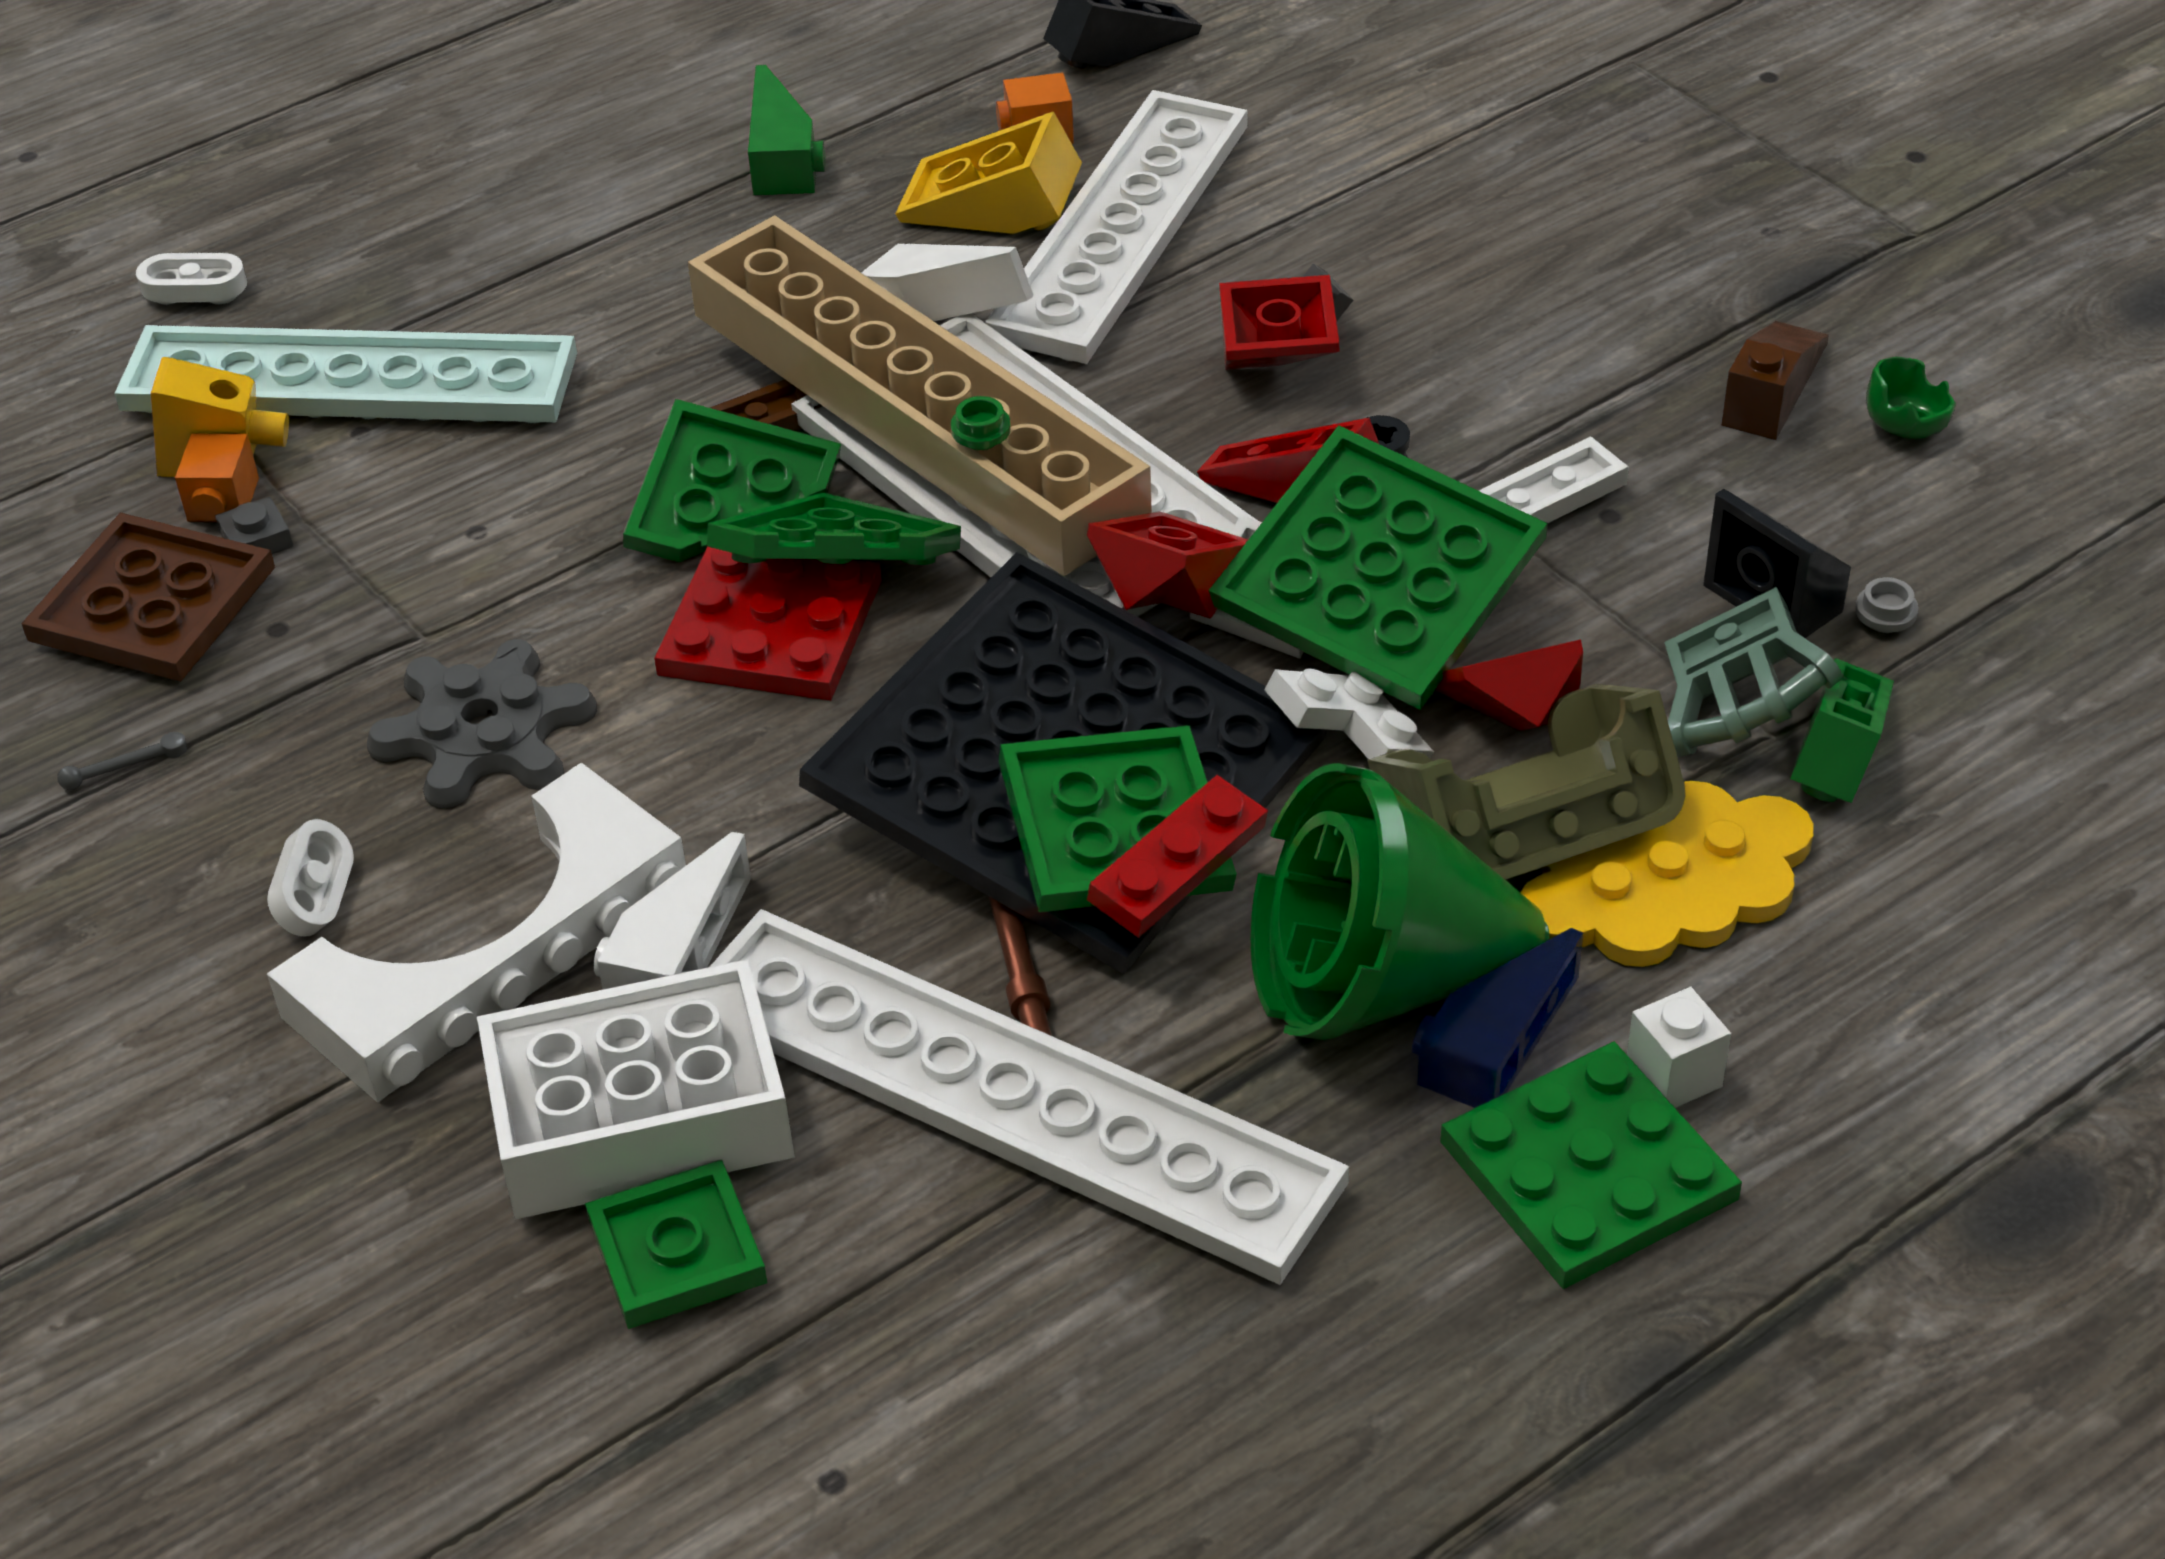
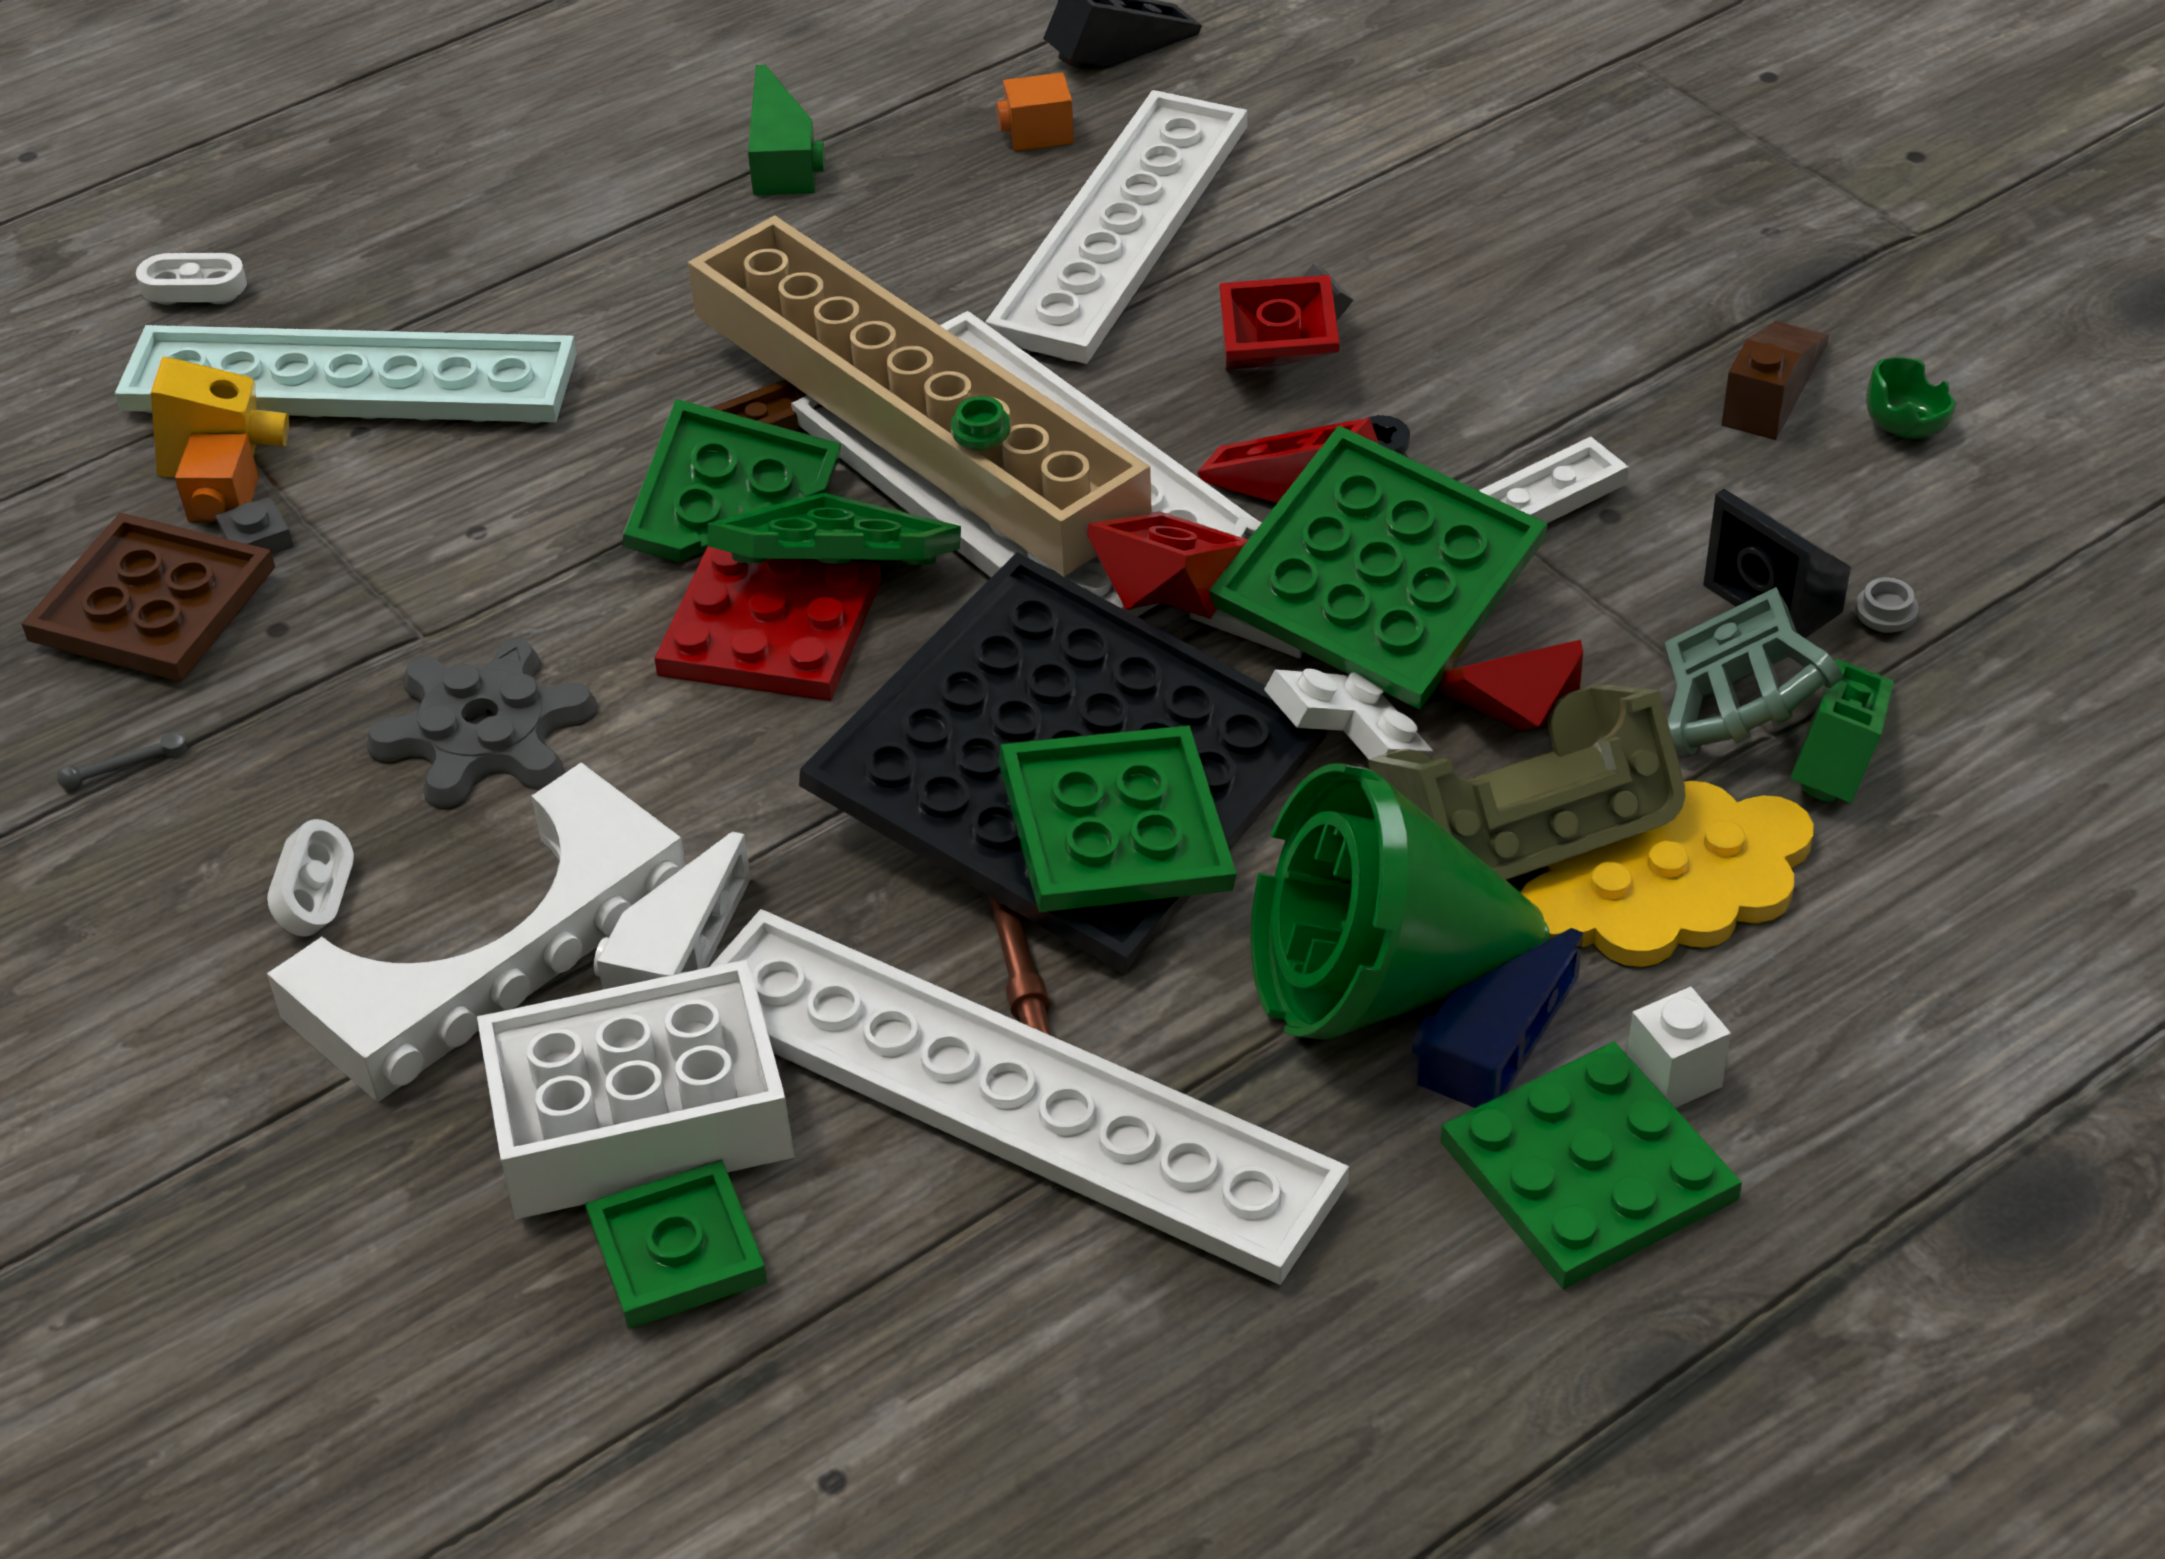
white slope [861,244,1034,321] -> none
yellow slope [895,111,1082,234] -> none
red plate [1087,775,1268,938] -> none

